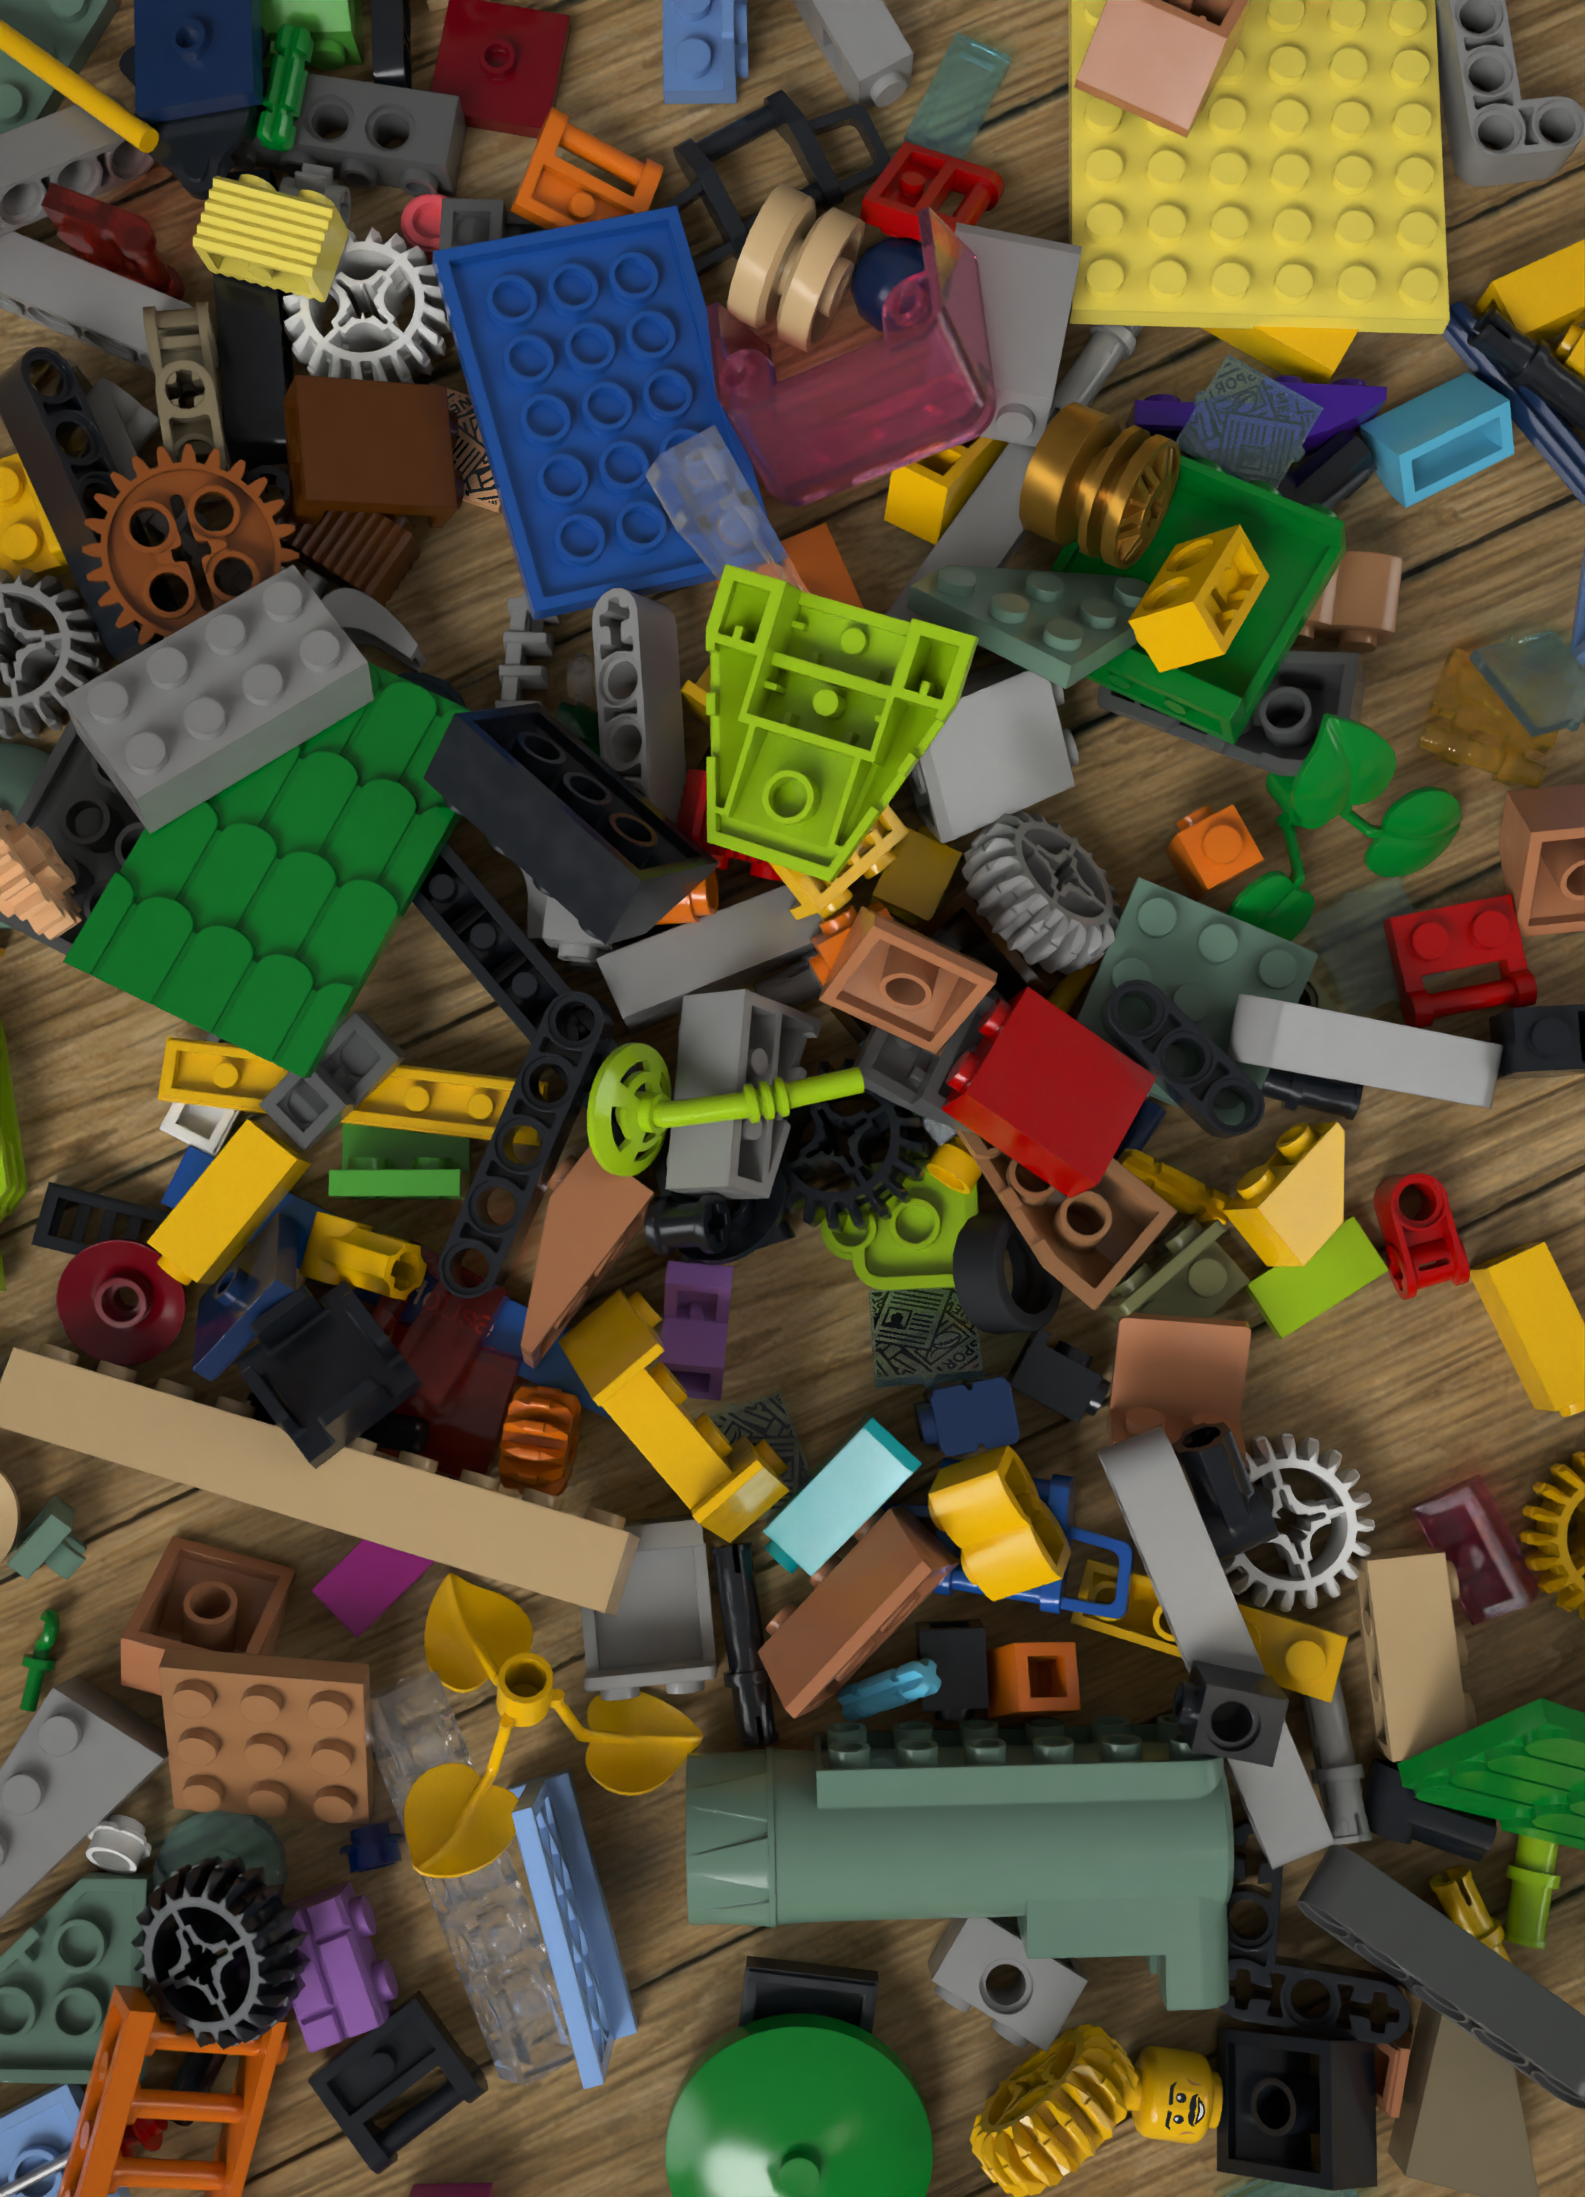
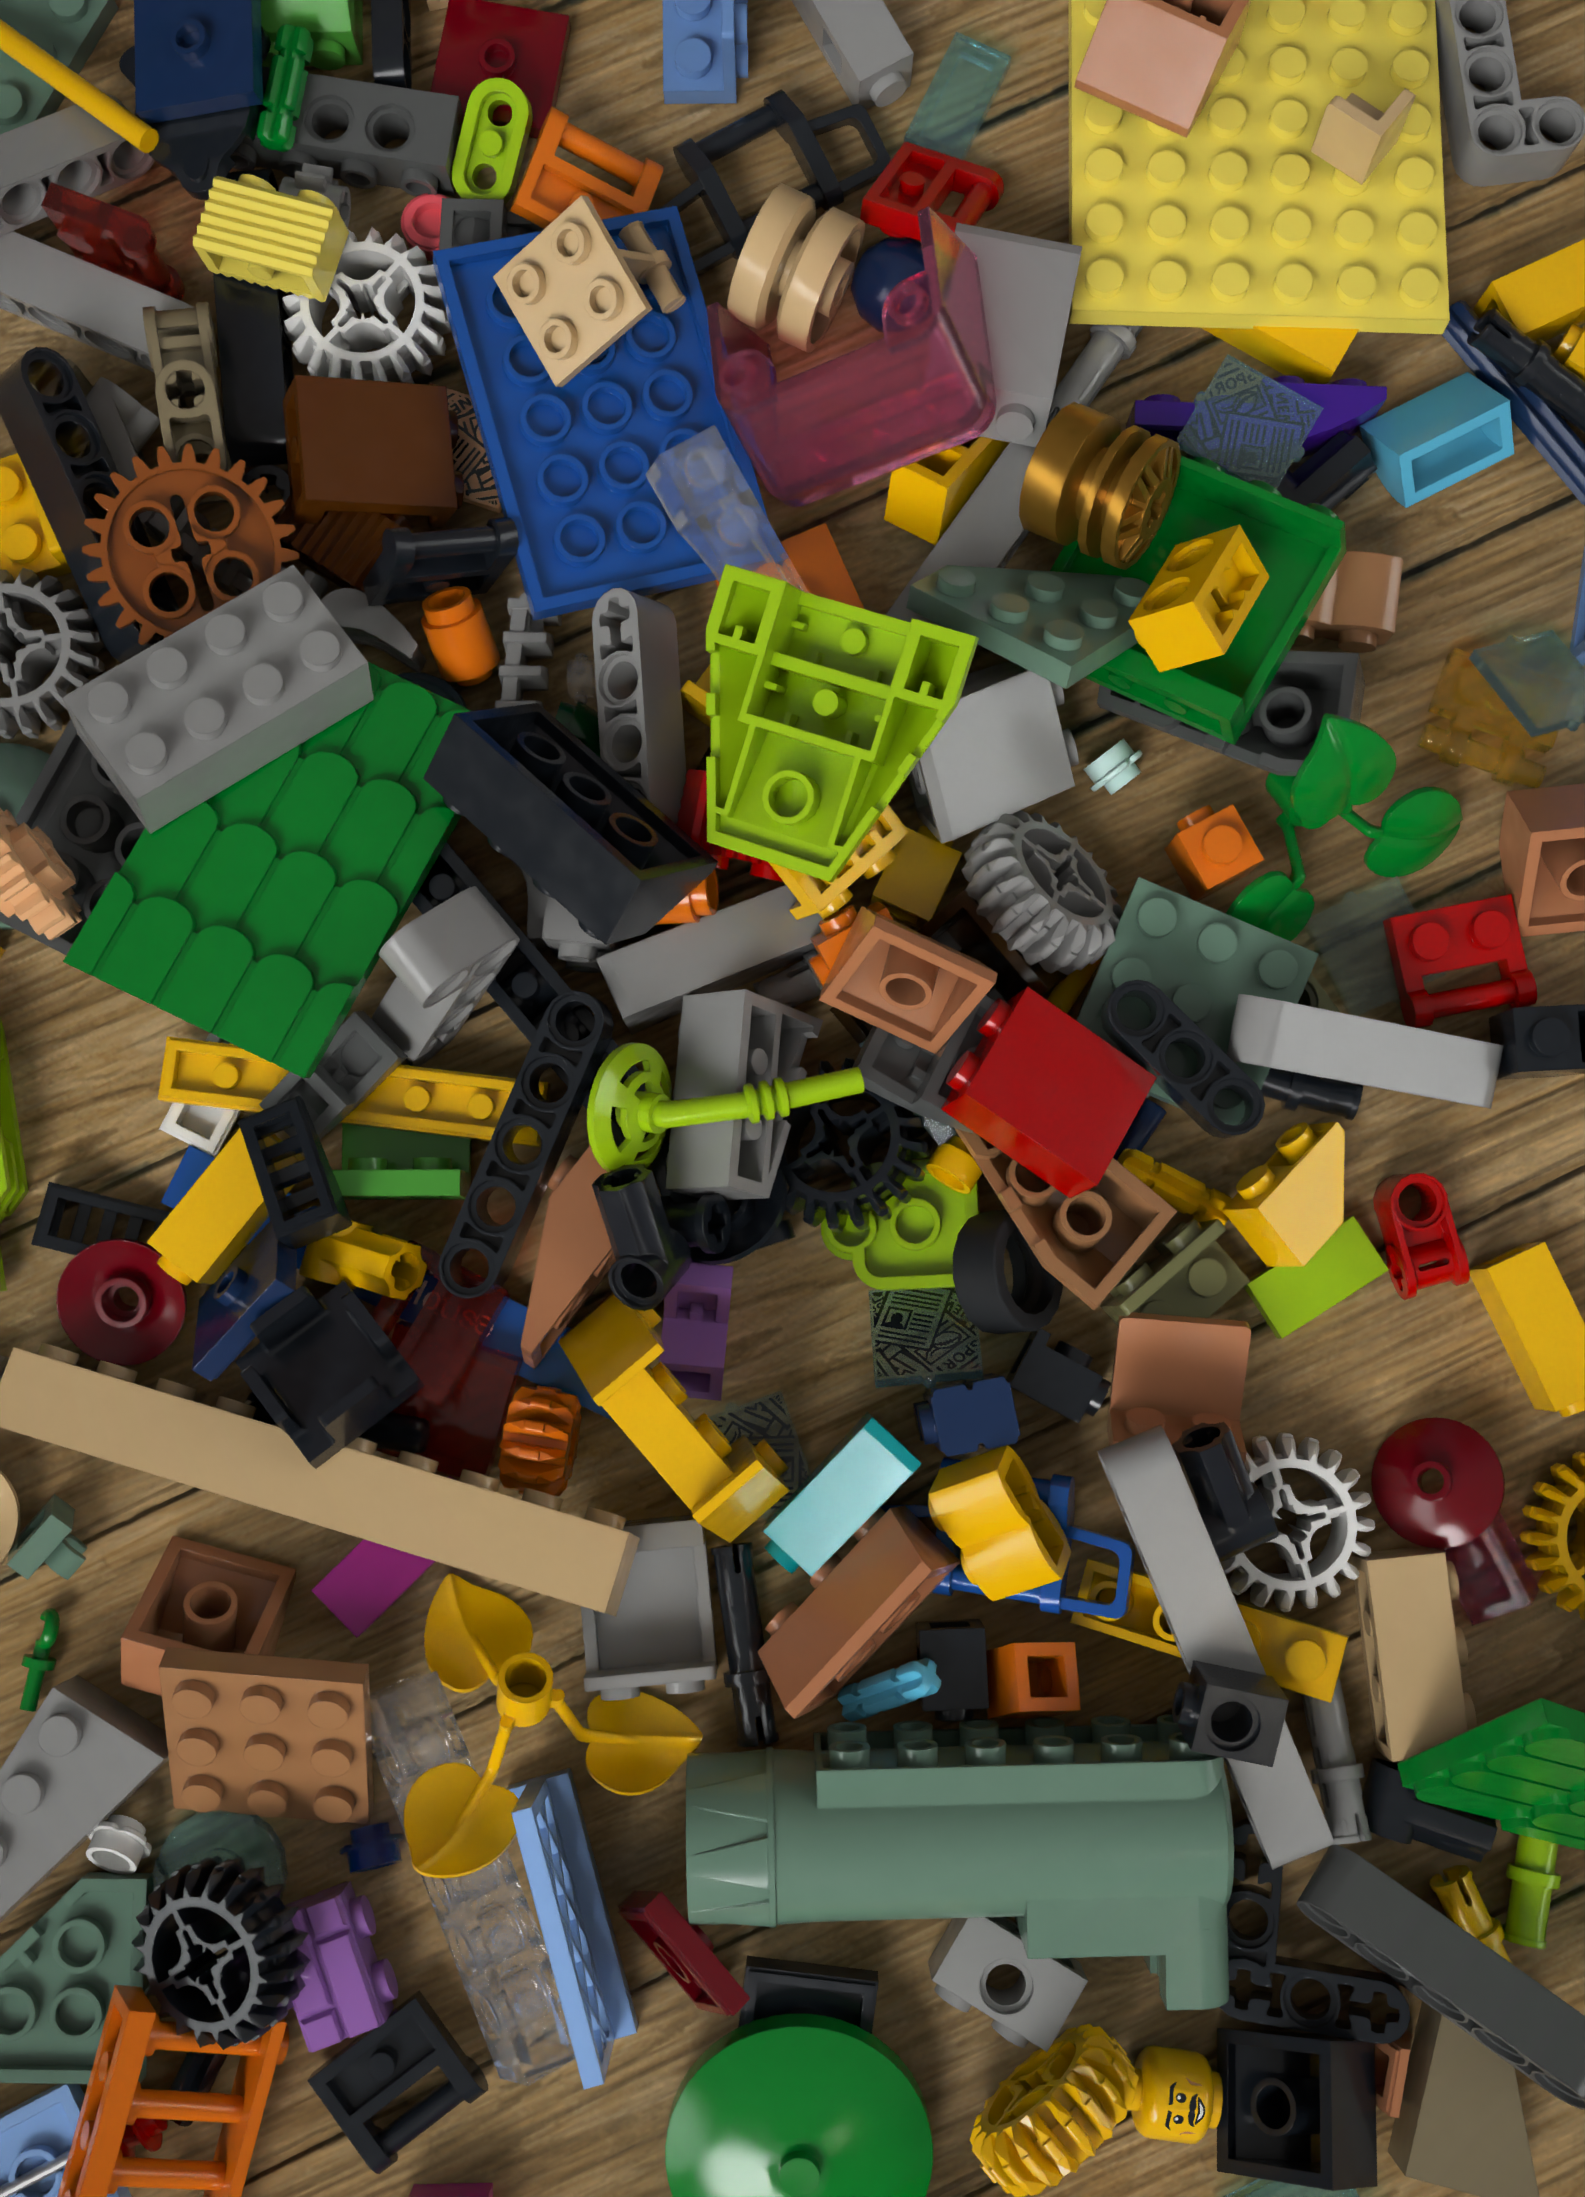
none -> black slope [238,1095,352,1249]
none -> black plate [362,517,519,606]
none -> light grey beam [372,886,520,1067]
none -> orange brick [421,586,500,686]
none -> lime plate [452,78,533,204]
none -> tan plate [493,195,686,387]
none -> black piece [592,1163,692,1311]
none -> dark red plate [618,1890,751,2016]
none -> light aqua plate [1083,738,1142,795]
none -> tan panel [1311,88,1416,185]
none -> dark red dish [1371,1417,1505,1549]

